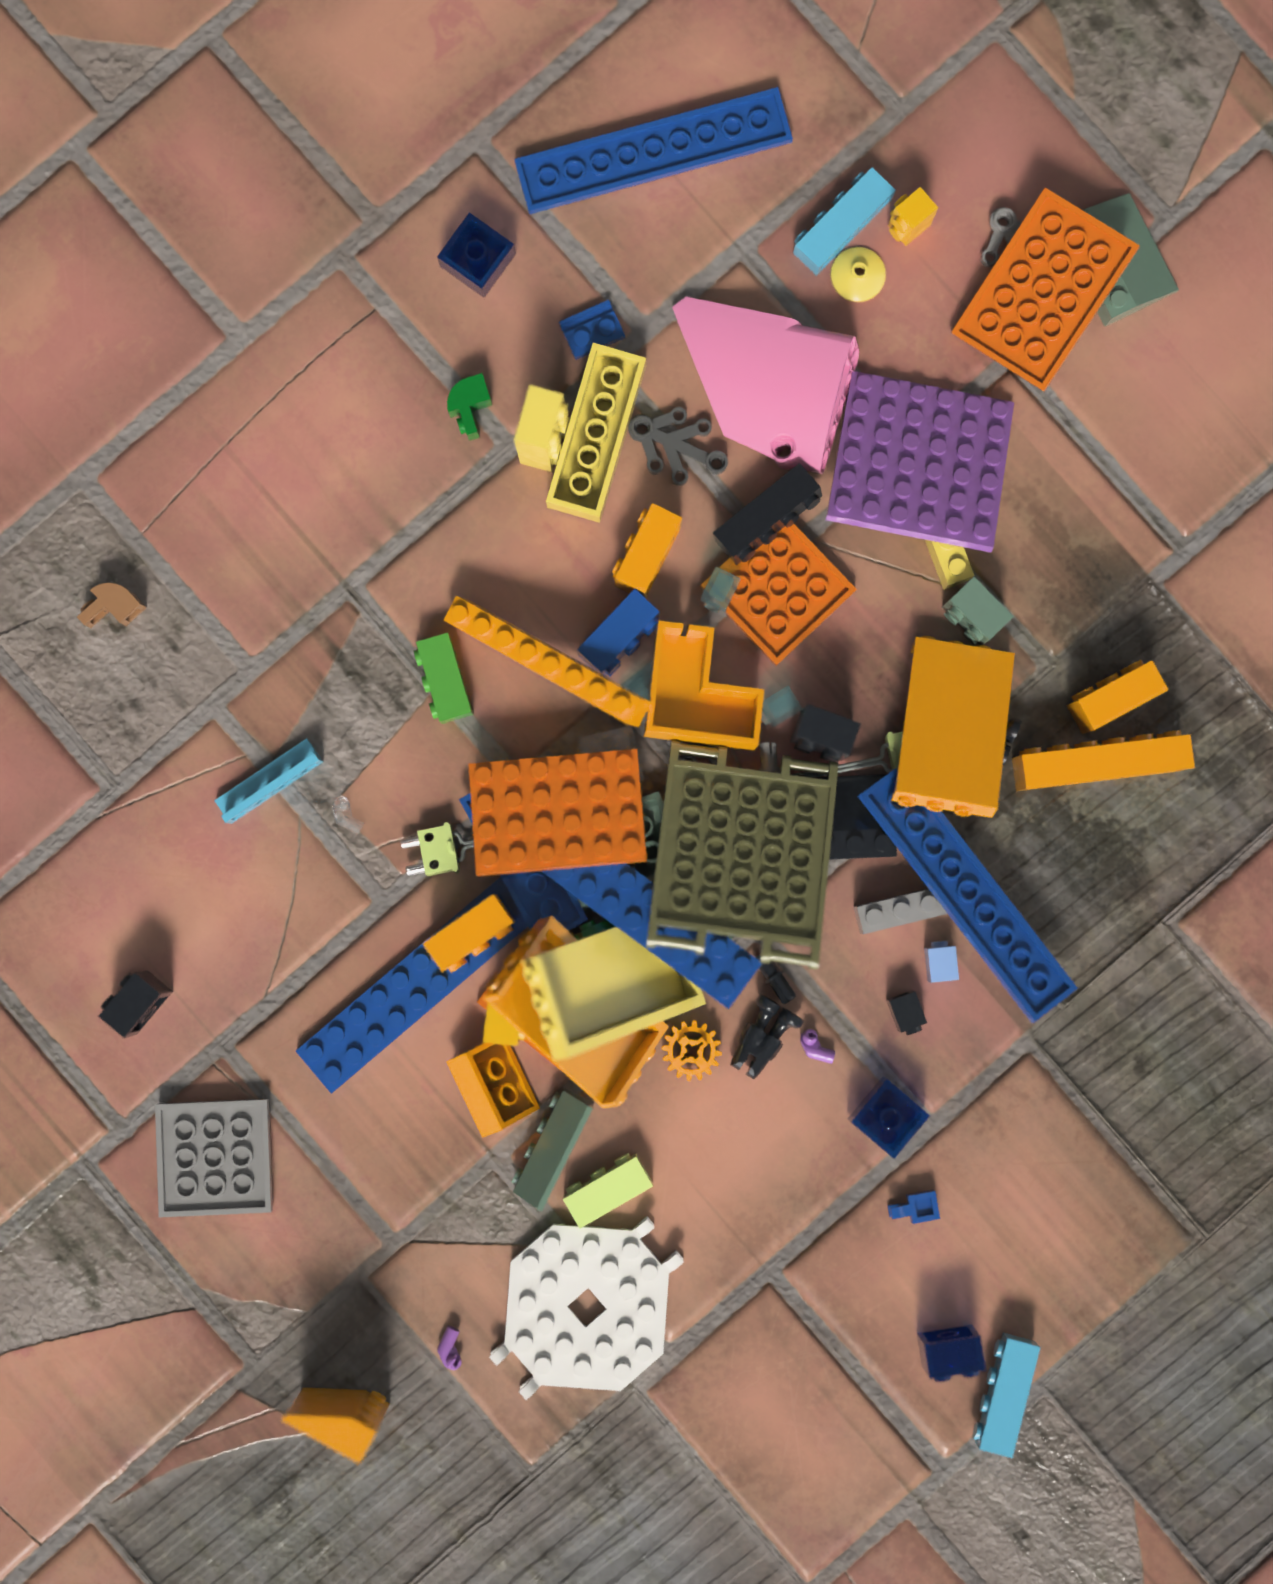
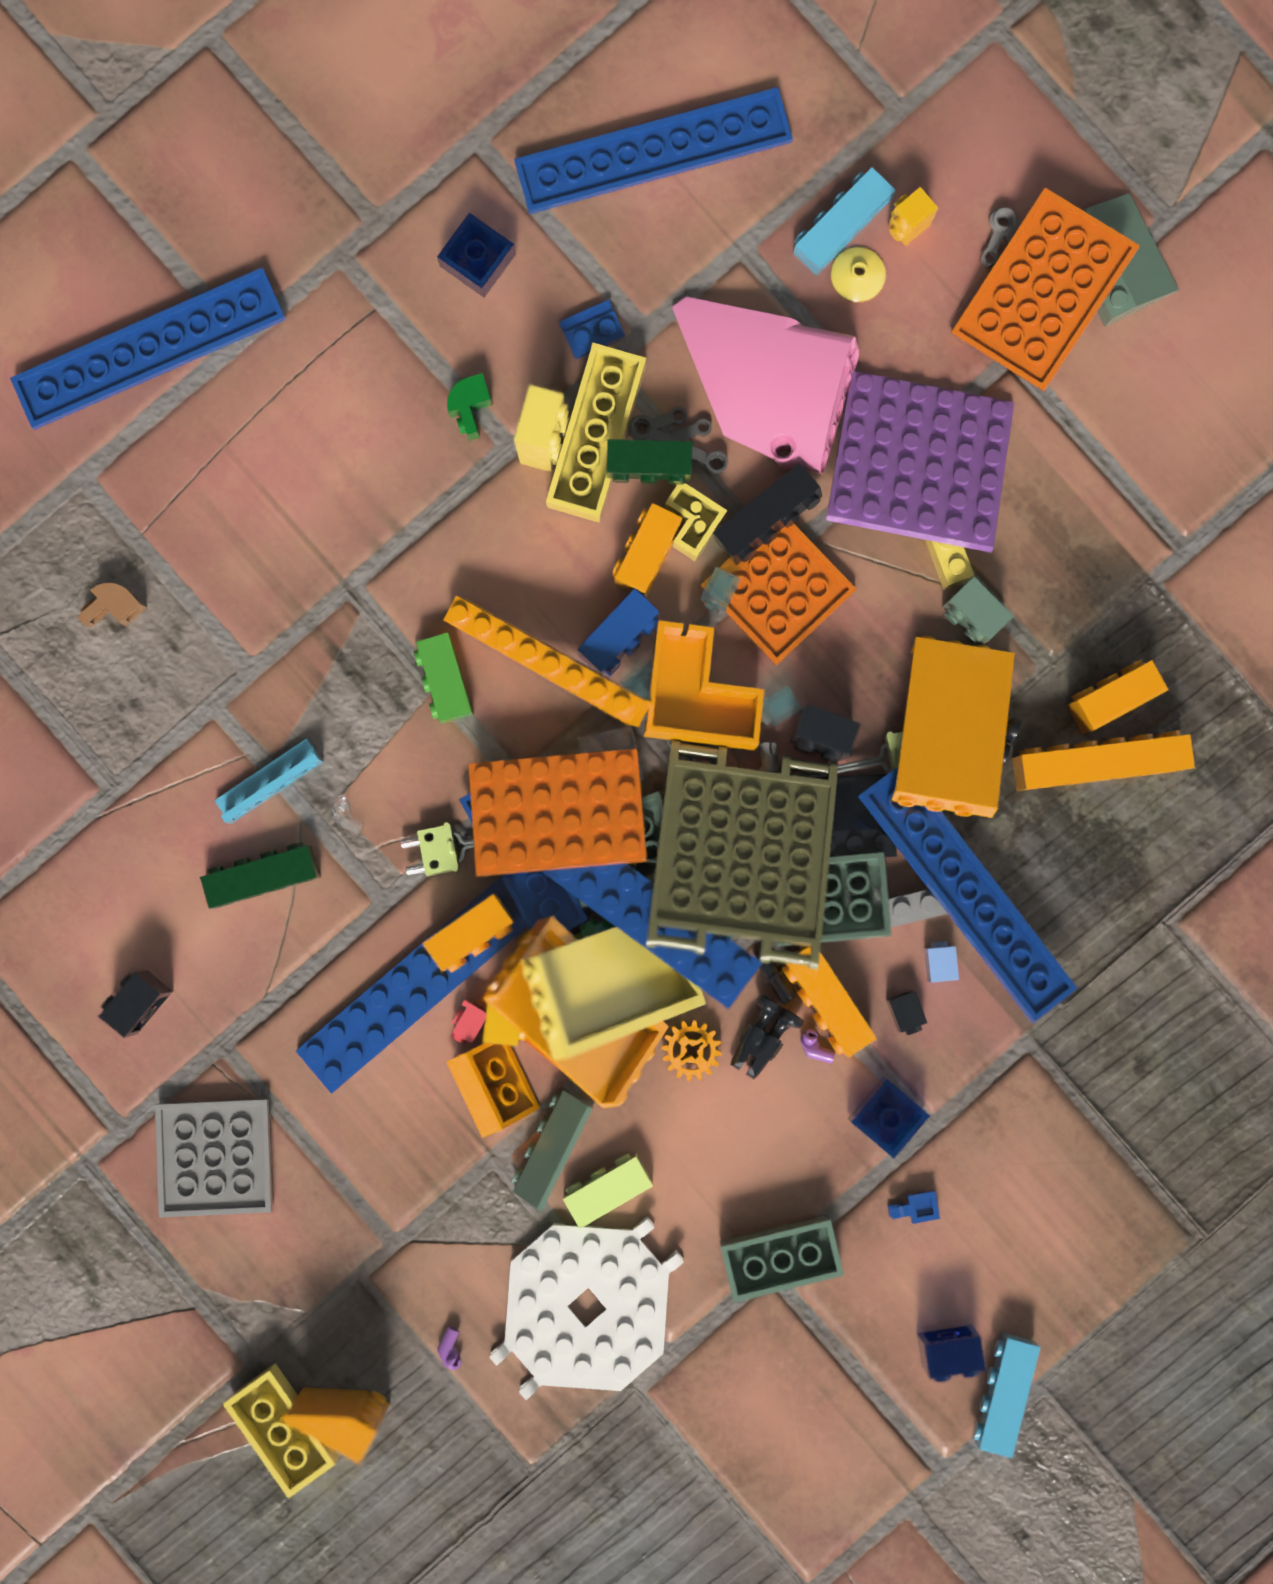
none -> blue plate [10,267,286,430]
none -> dark green brick [200,842,321,909]
none -> light yellow brick [223,1363,340,1498]
none -> coral brick [451,999,487,1045]
none -> dark green brick [607,439,692,485]
none -> light yellow brick [665,483,727,562]
none -> sand green brick [719,1215,844,1302]
none -> sand green slope [777,852,891,946]
none -> light orange brick [781,946,877,1058]

